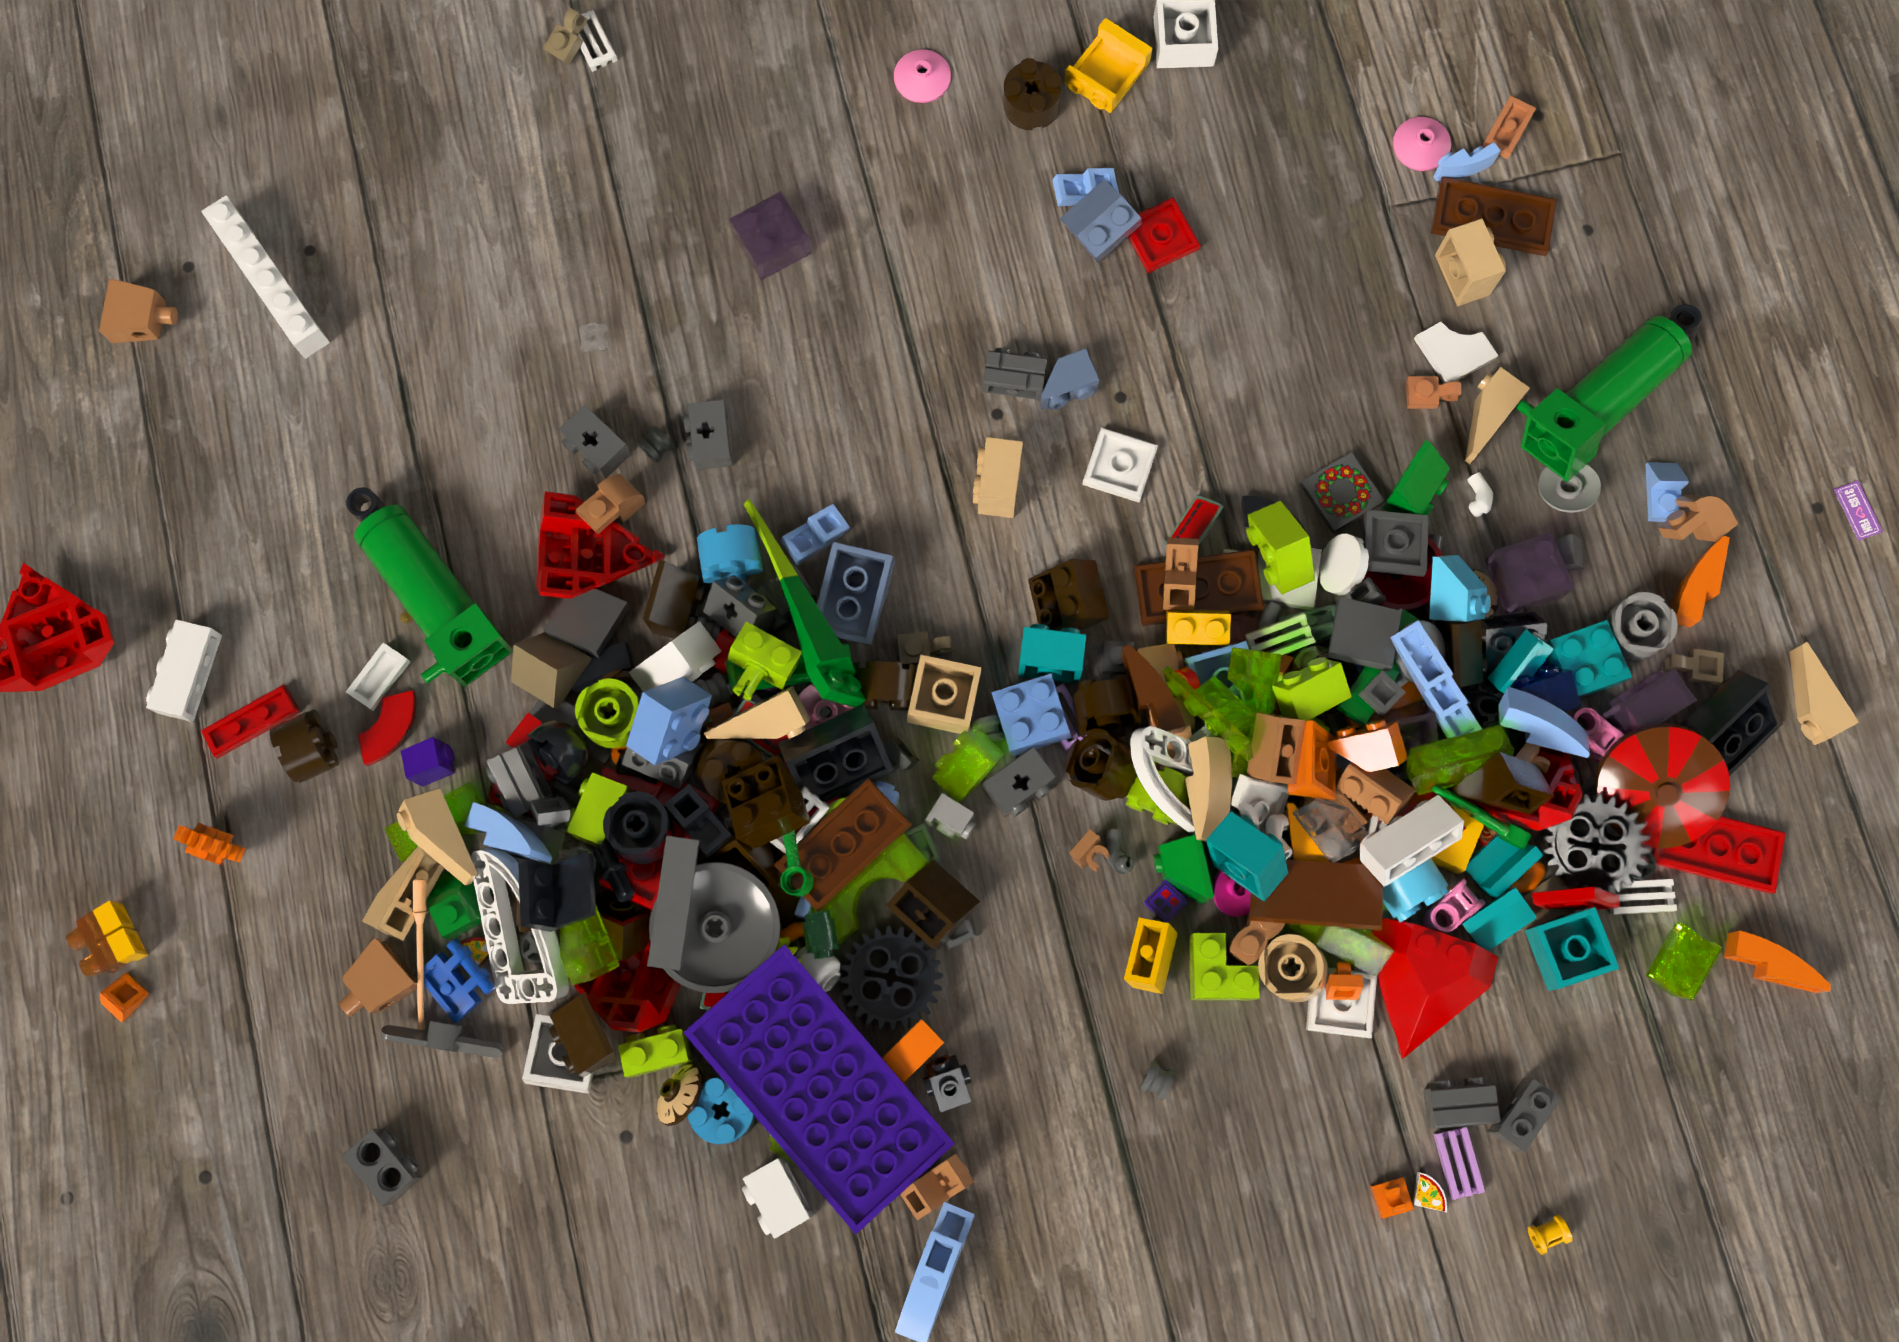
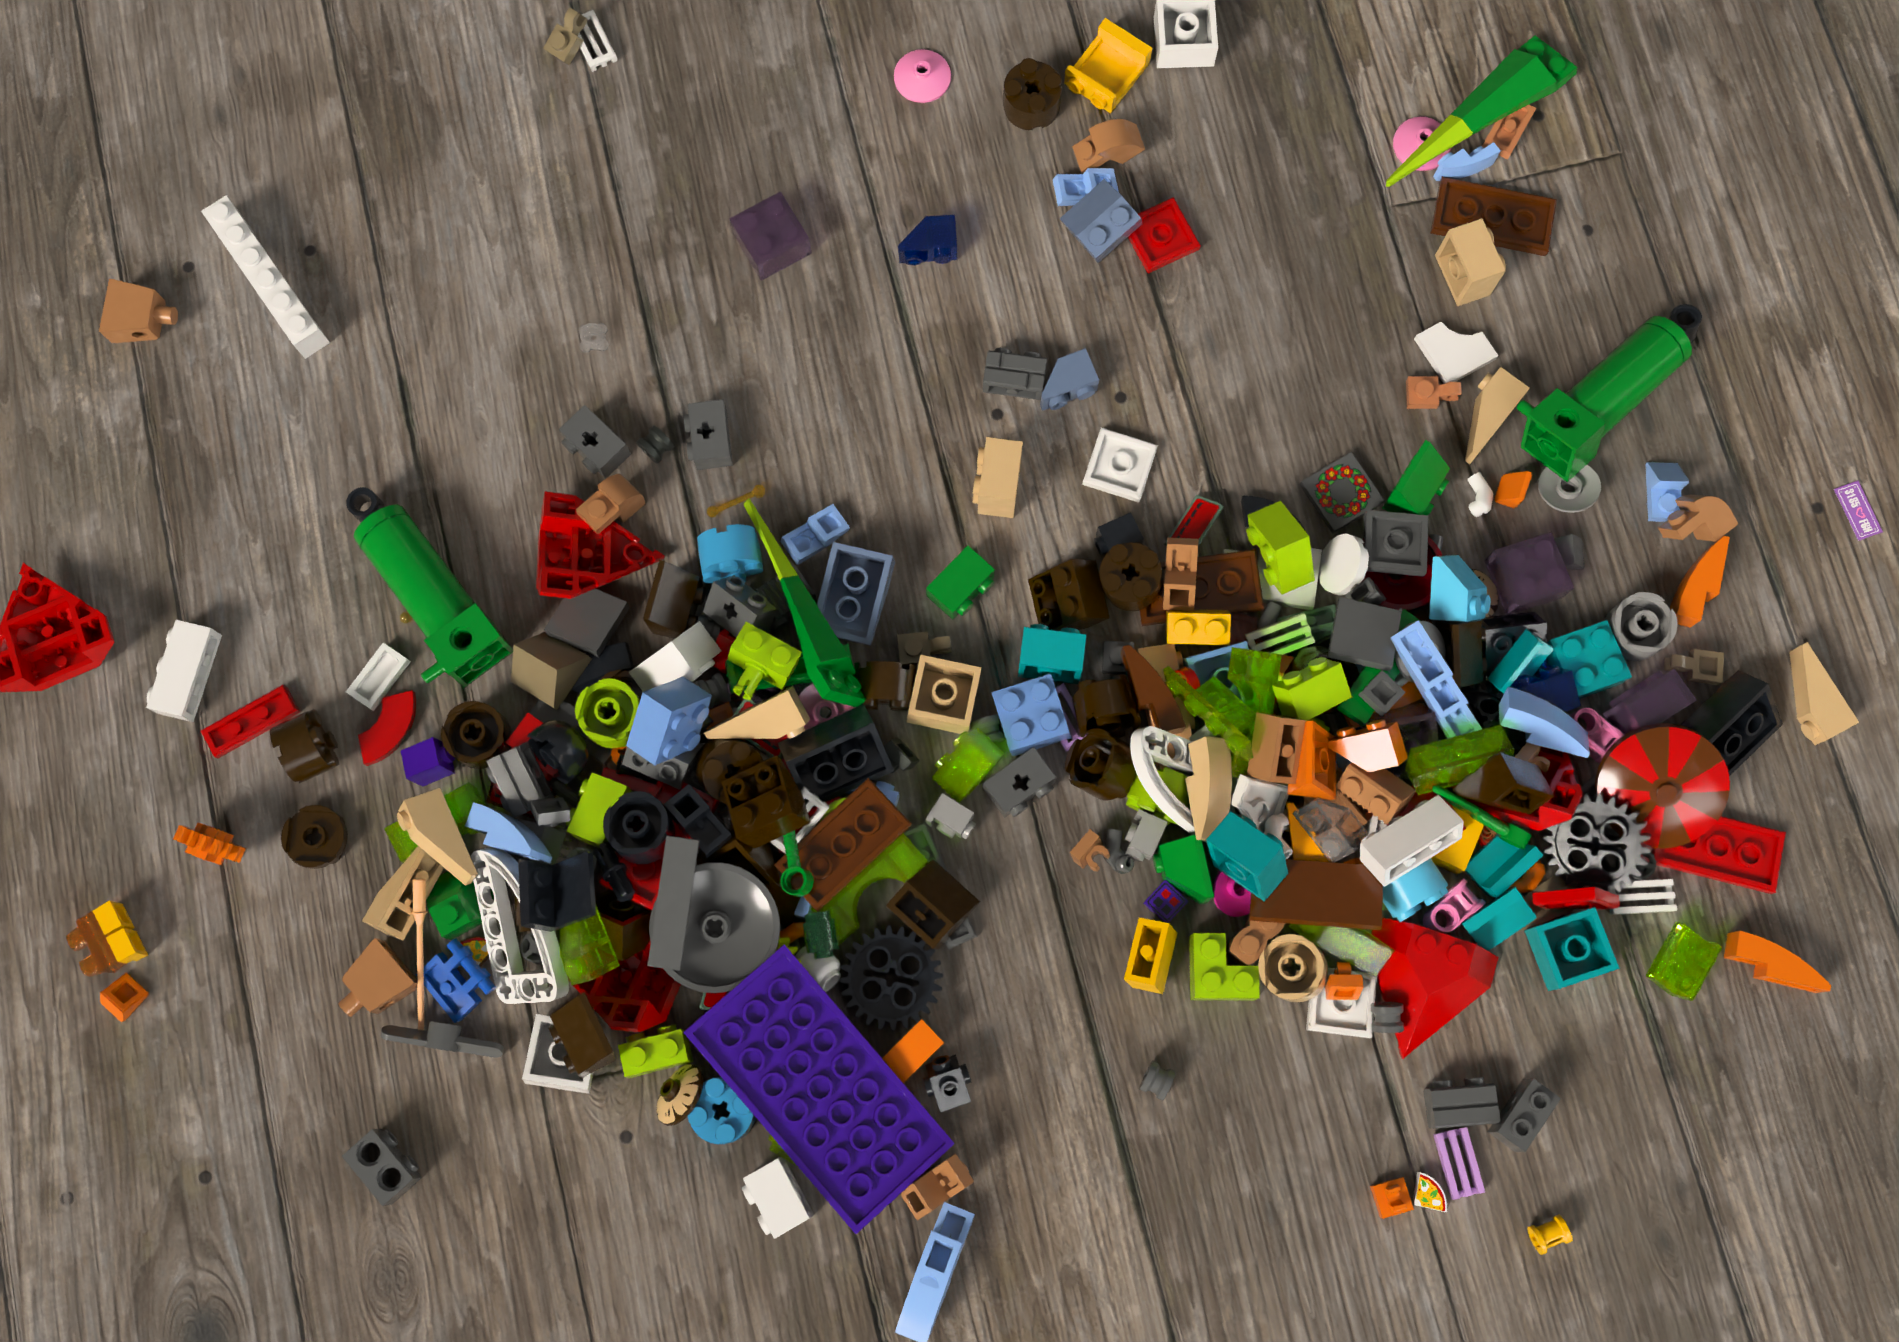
none -> dark brown plate [281,805,348,869]
none -> dark brown brick [441,701,512,769]
none -> clear yellow hinge [706,485,765,518]
none -> clear blue slope [898,215,957,265]
none -> green brick [926,545,995,620]
none -> medium nougat brick [1072,119,1145,173]
none -> black brick [1094,512,1144,555]
none -> dark brown brick [1100,542,1163,611]
none -> light grey brick [1125,809,1168,861]
none -> dark grey wheel [1371,1002,1404,1033]
none -> green plate [1386,35,1577,187]
none -> orange slope [1494,471,1532,509]

